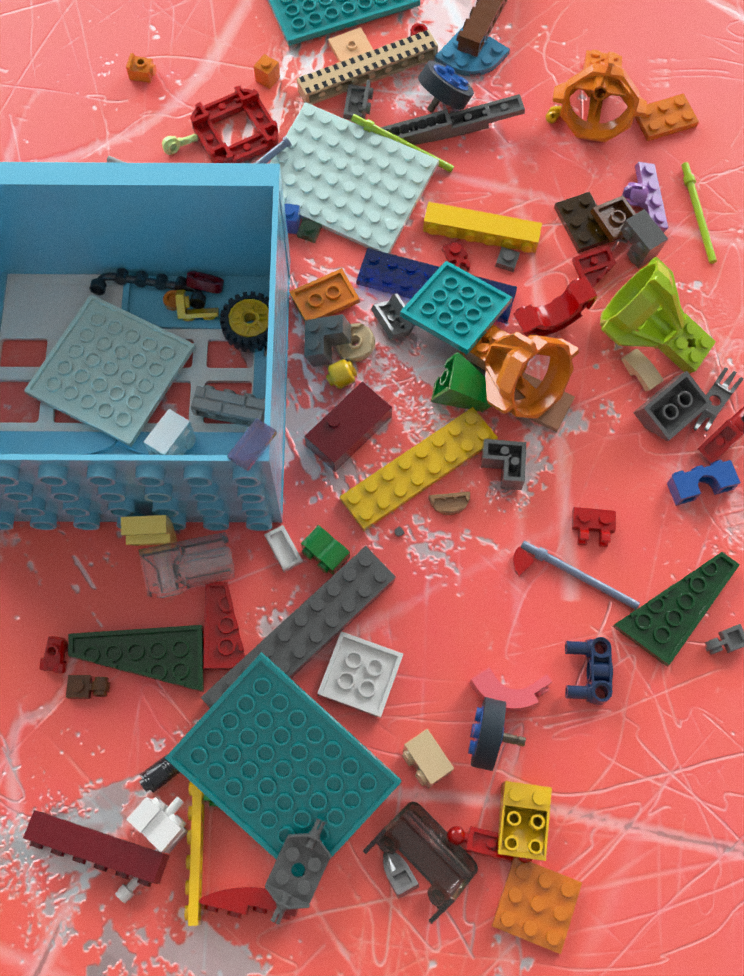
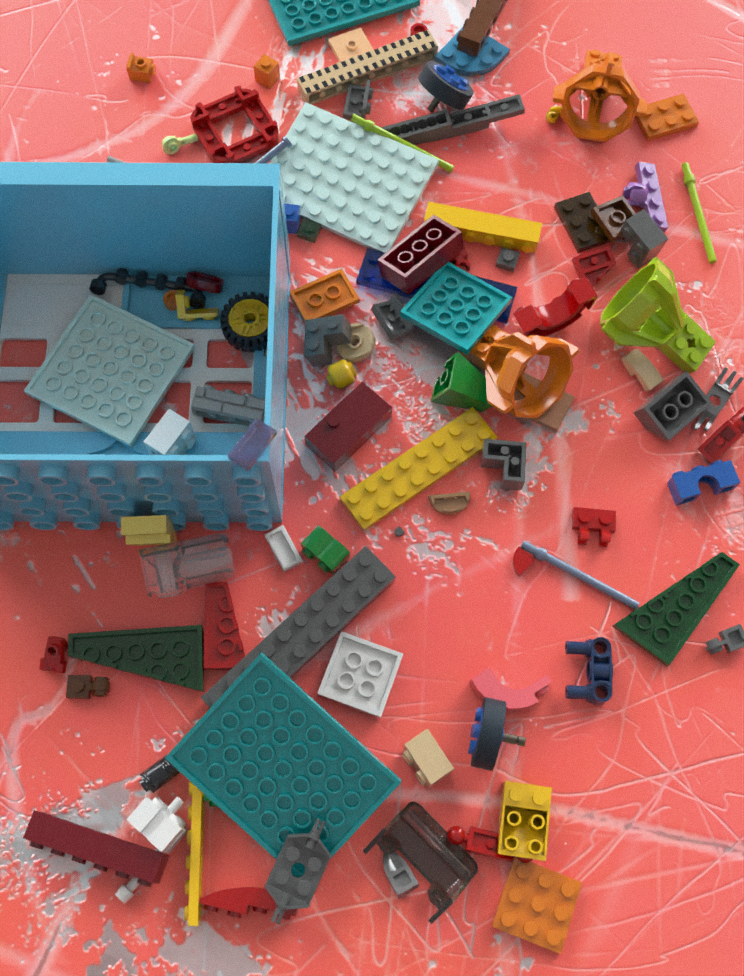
none -> dark red brick [377,215,464,294]

